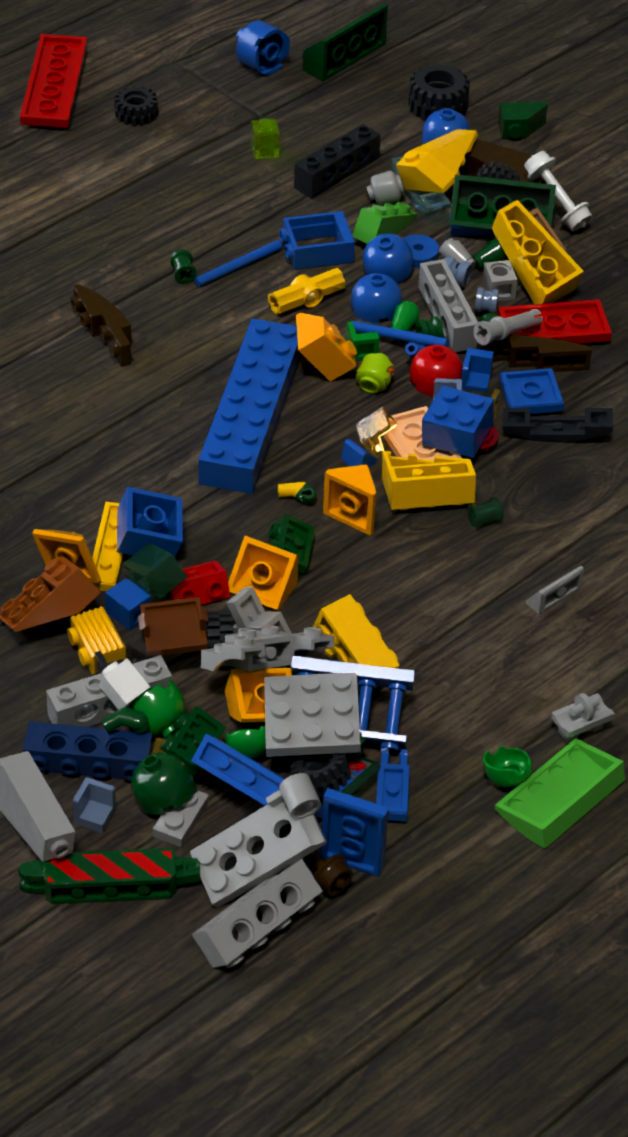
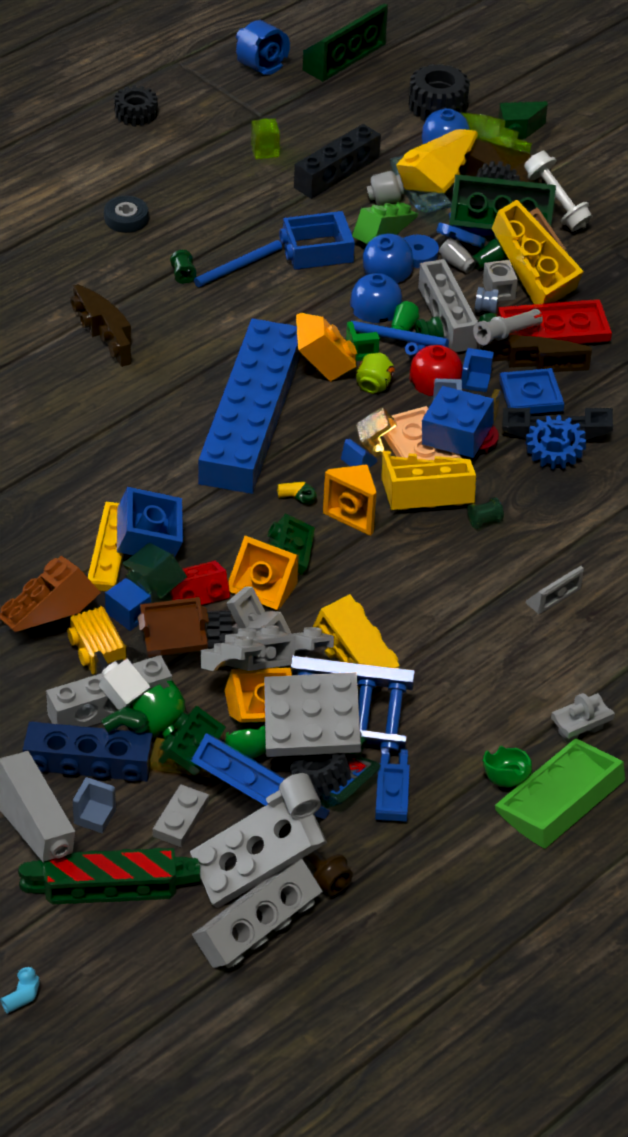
red plate [20,34,88,128] -> none
light orange slope [32,529,101,583] -> none
dark green cylinder [131,753,196,815] -> none
yellow piece [268,268,346,315] -> none
blue tile [320,788,389,877] -> none
sand blue wheel [445,256,473,288] -> none
none -> medium azure arm [0,967,40,1014]
none -> black bush [104,196,149,233]
none -> blue tile [436,222,487,248]
none -> clear neon green slope [461,113,532,153]
none -> blue gear [526,415,586,469]

